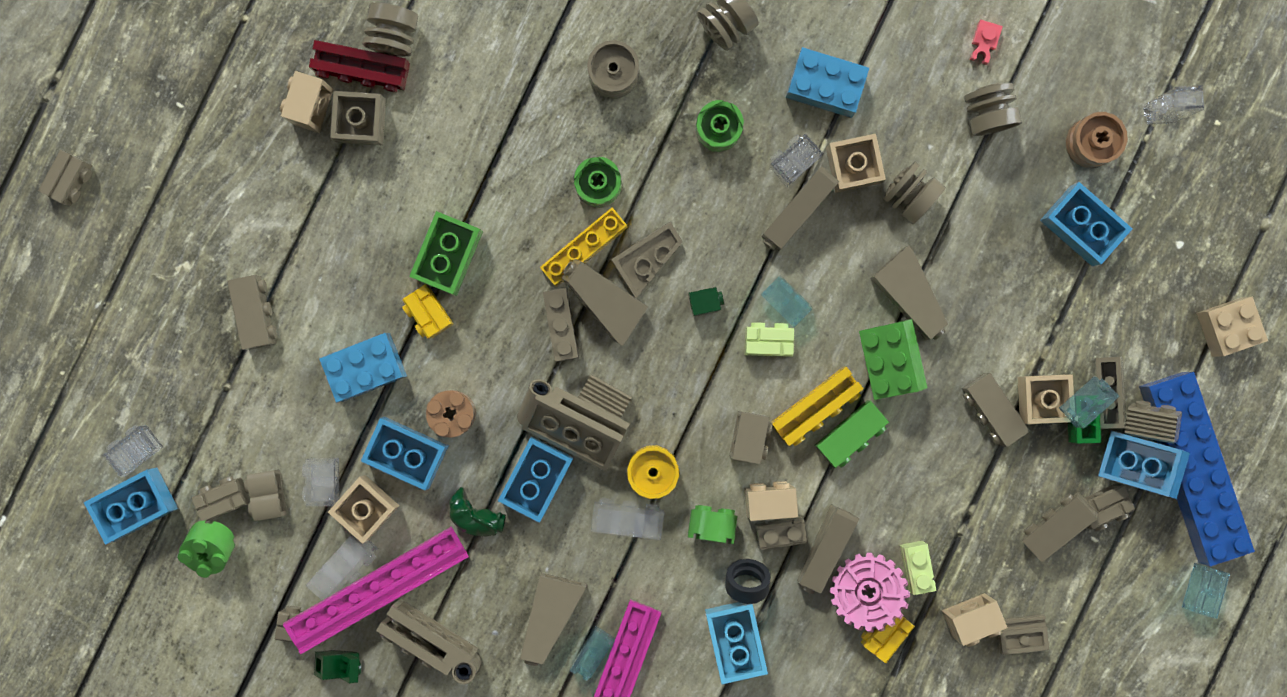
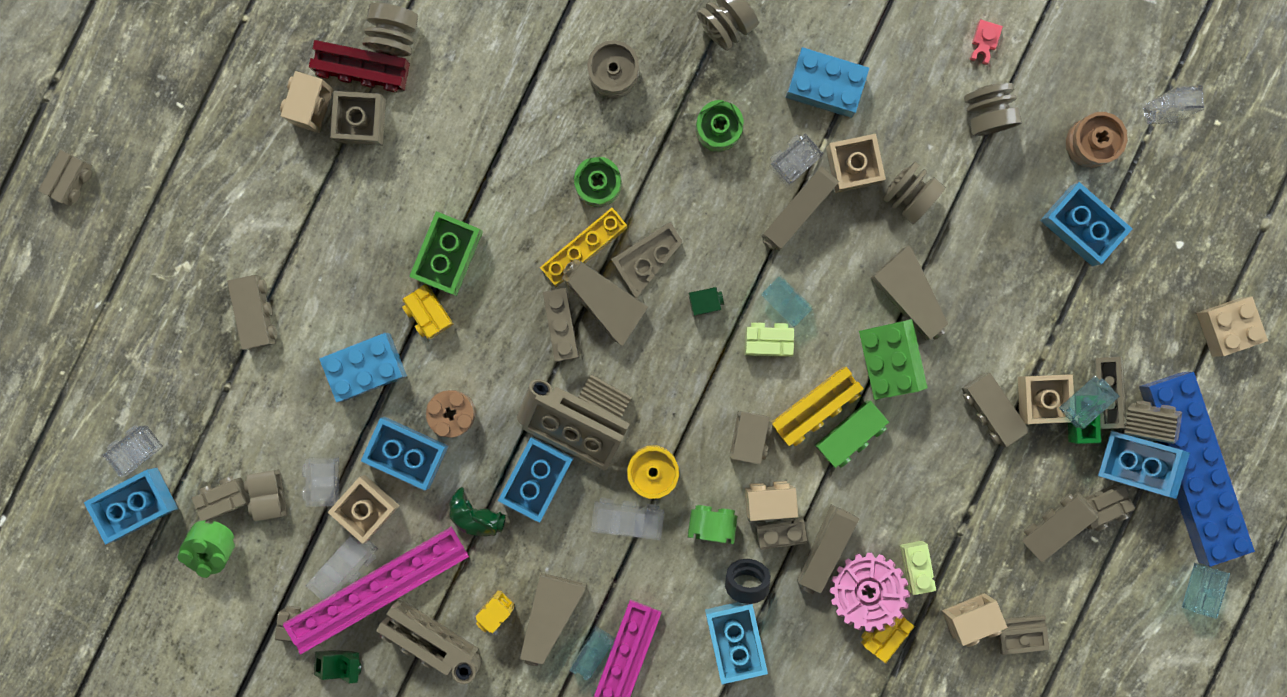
none -> yellow brick [476,591,515,633]

